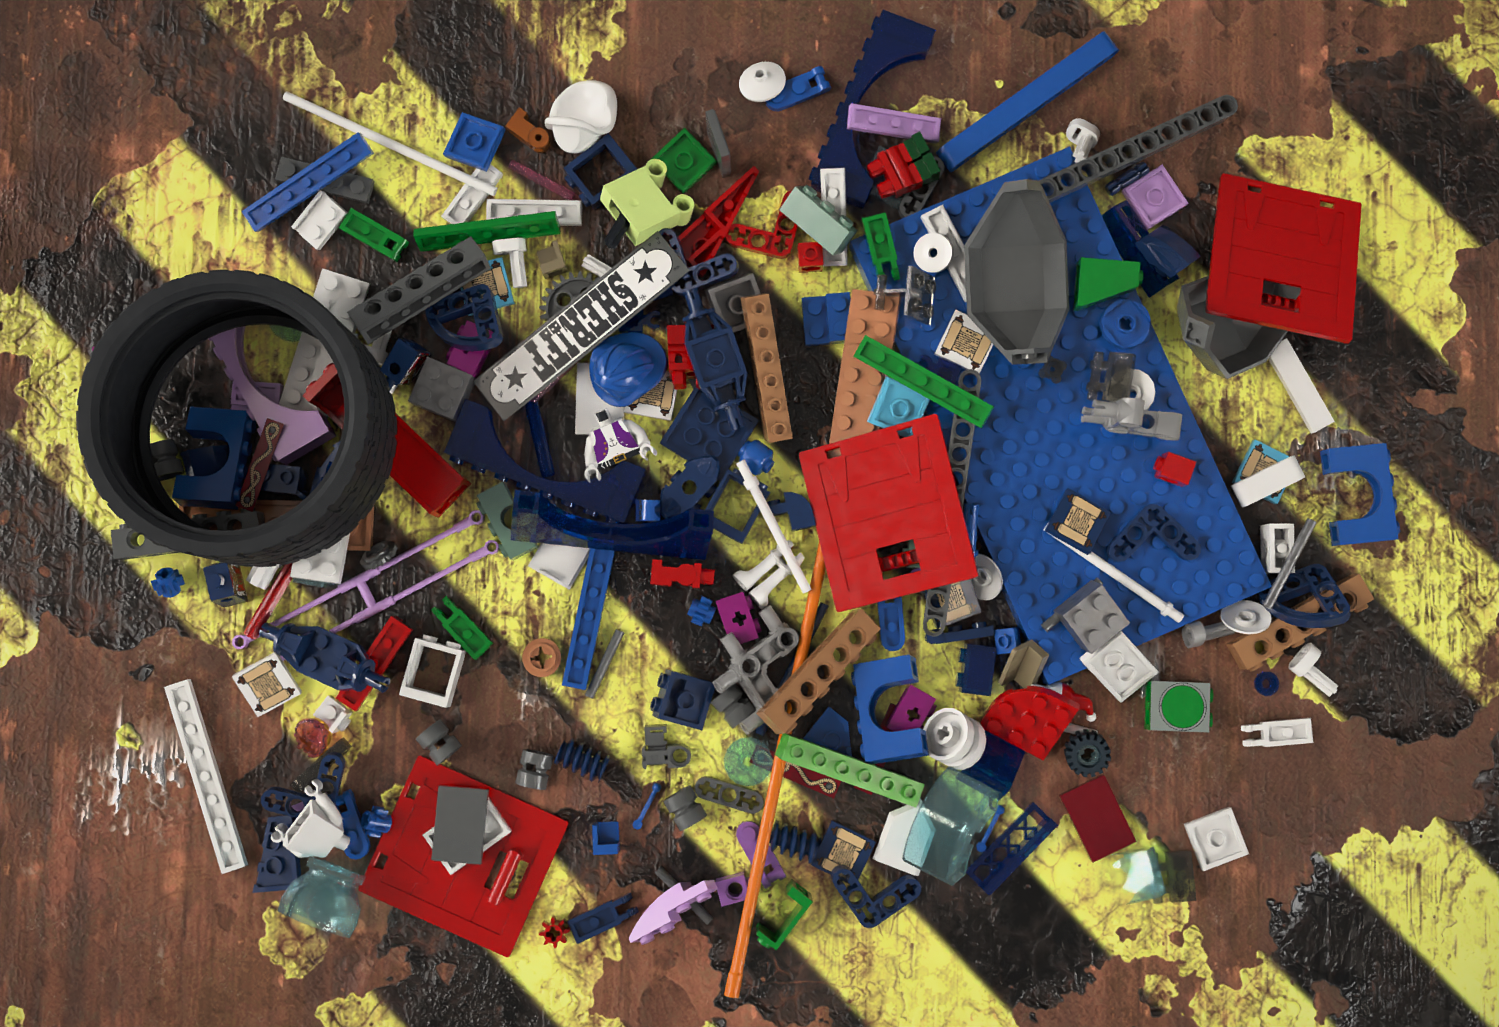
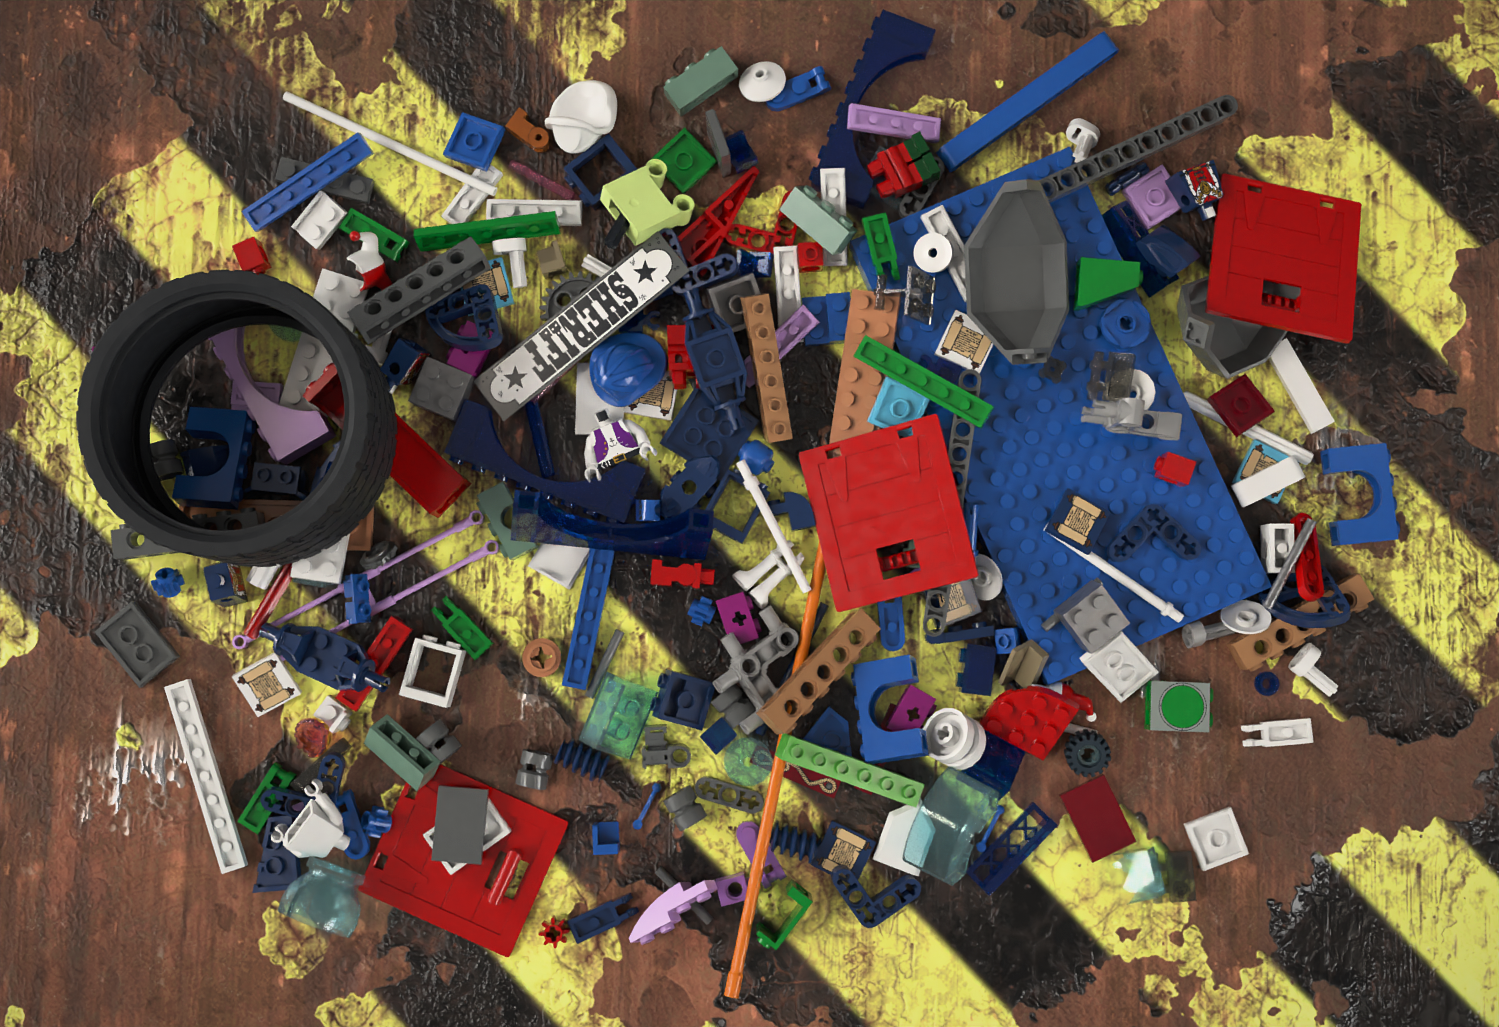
sticker [235,418,284,512] -> none
none -> dark grey tile [95,601,180,688]
none -> red brick [232,237,272,275]
none -> green plate [237,762,297,834]
none -> blue hinge [343,574,371,624]
none -> piece [347,231,393,291]
none -> sand green brick [364,714,441,791]
none -> clear light blue slope [578,672,658,760]
none -> sand green brick [663,46,738,117]
none -> clear blue panel [700,716,737,755]
none -> clear blue bracket [725,130,759,174]
none -> clear blue bracket [735,249,774,278]
none -> lavender tile [743,305,820,388]
none -> white tile [773,246,803,342]
none -> torso [1165,160,1223,222]
none -> white axle [1183,391,1314,465]
none -> dark red tile [1207,374,1275,438]
none -> red plate [1290,512,1324,602]

